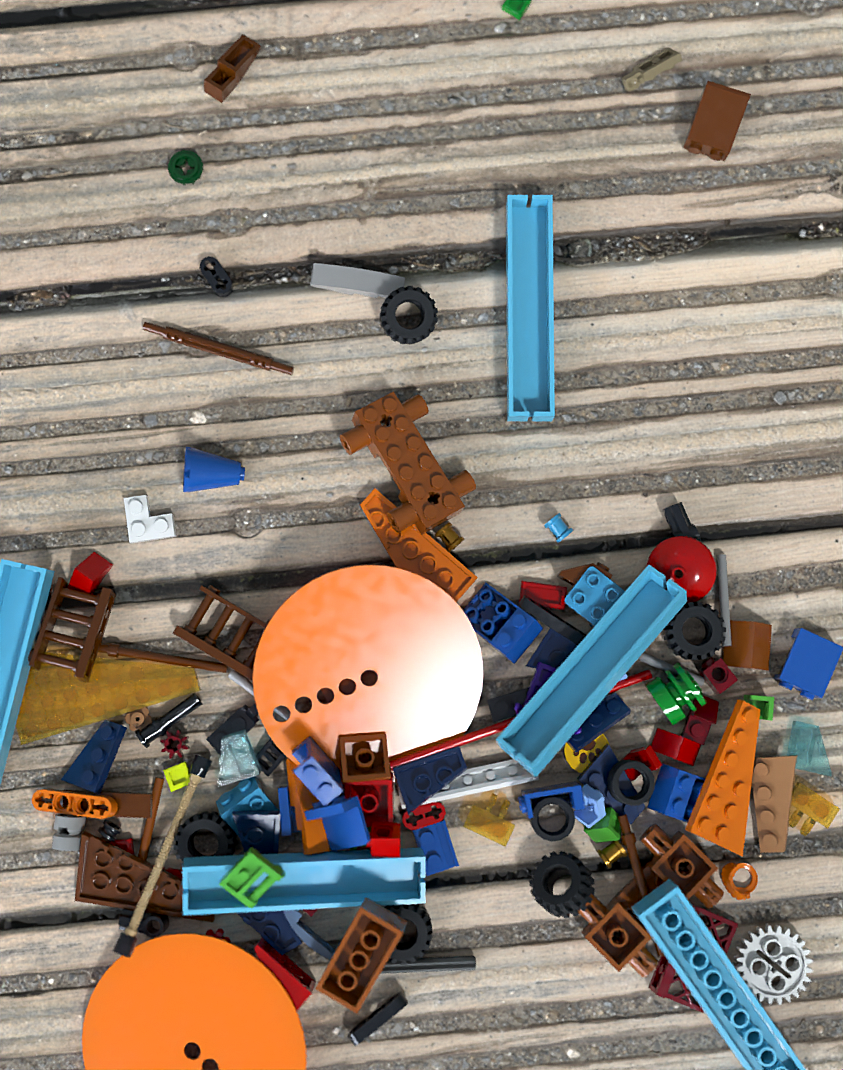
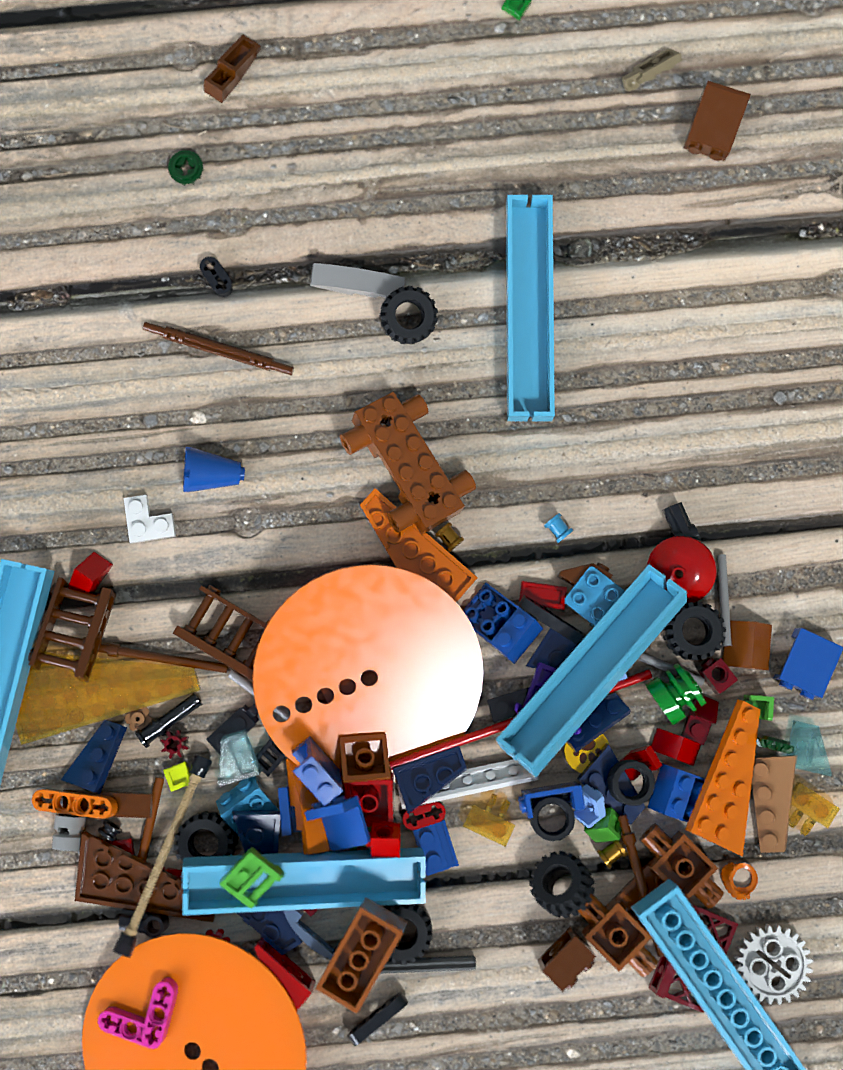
none -> dark pink beam [98,978,178,1049]
none -> reddish brown brick [537,927,596,992]
none -> dark green gear [756,735,794,754]

